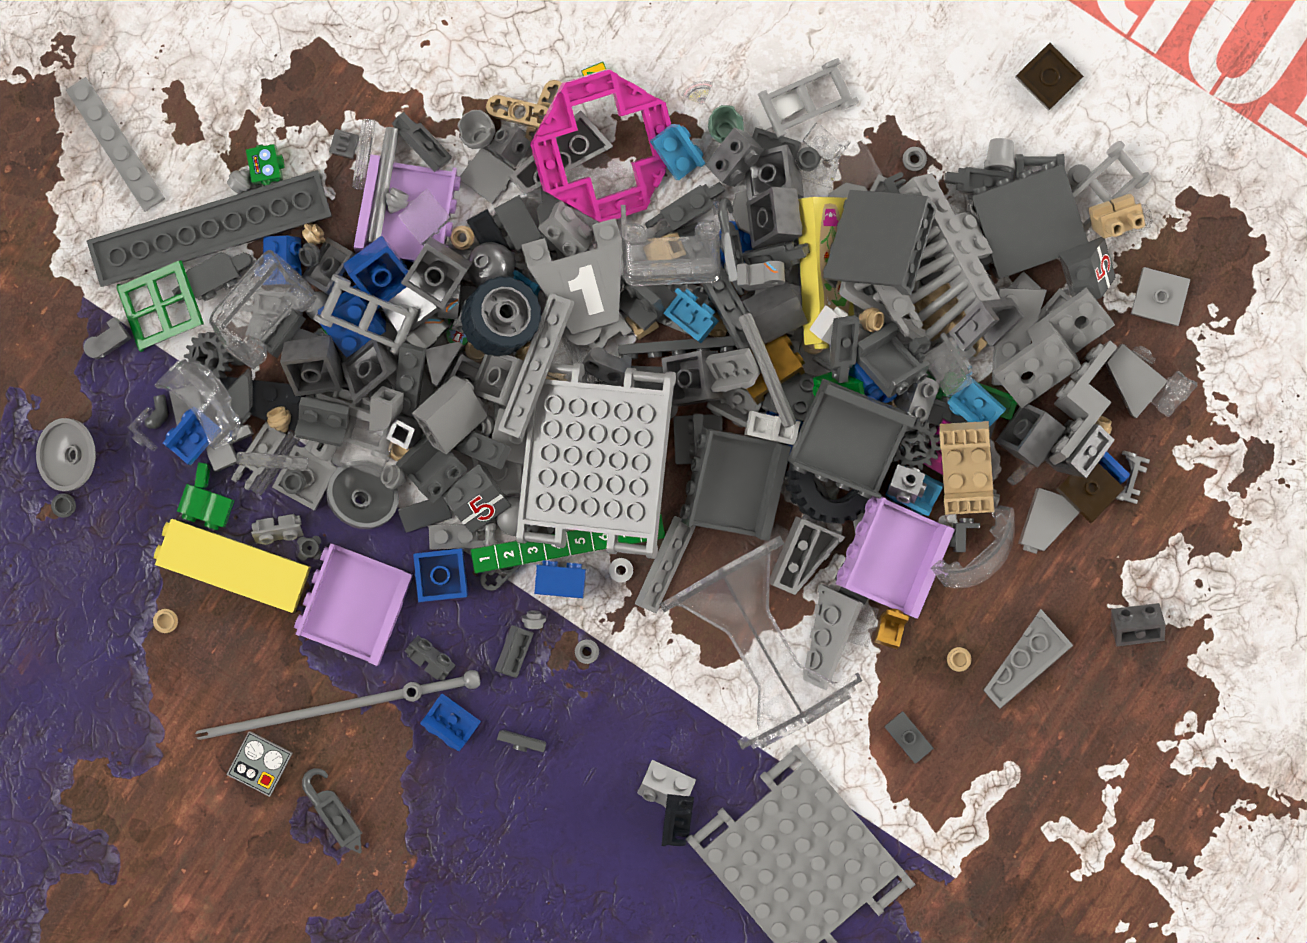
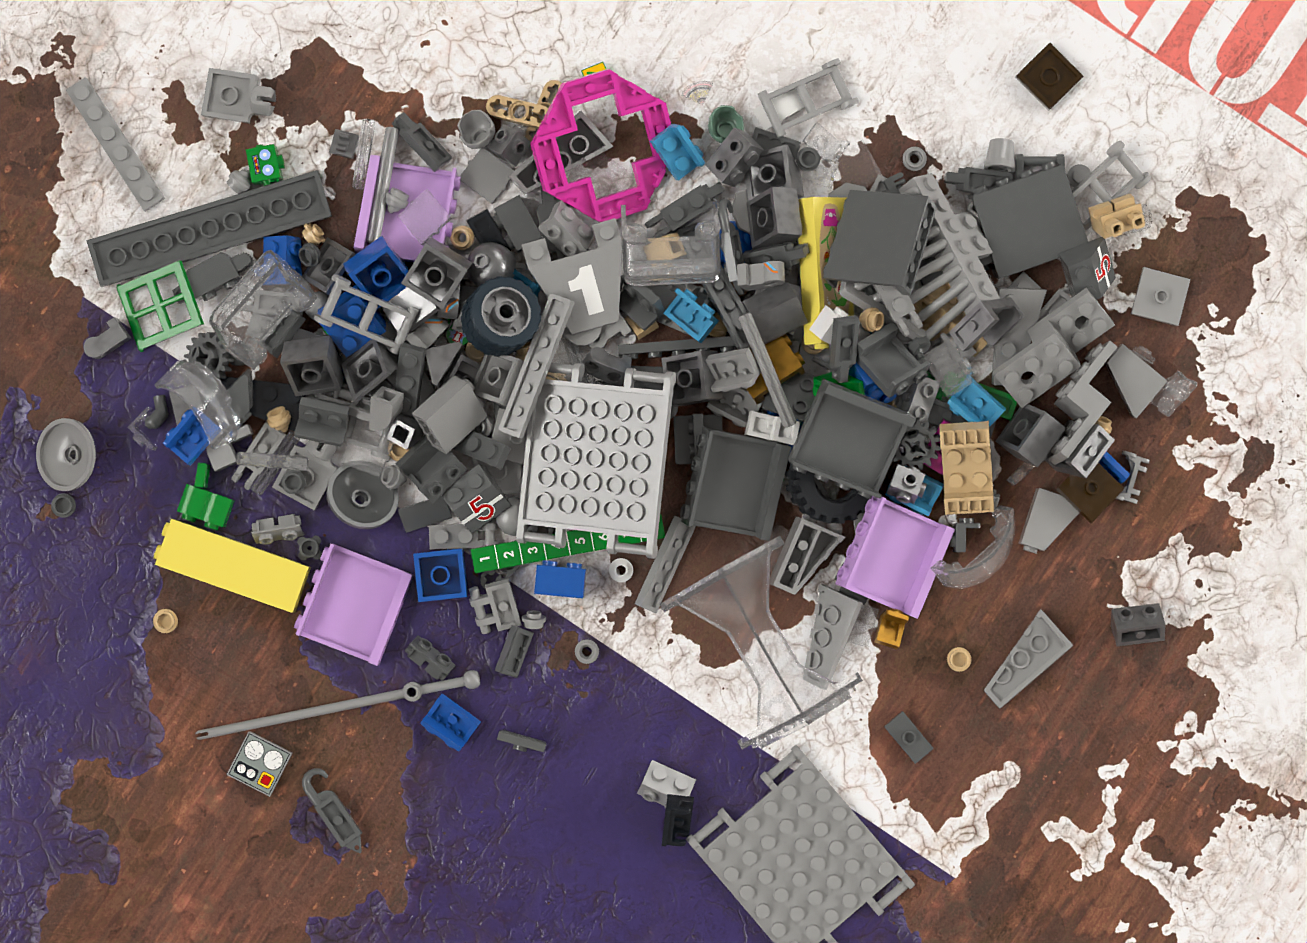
none -> light grey plate [201,68,276,124]
none -> light grey plate [469,578,521,634]

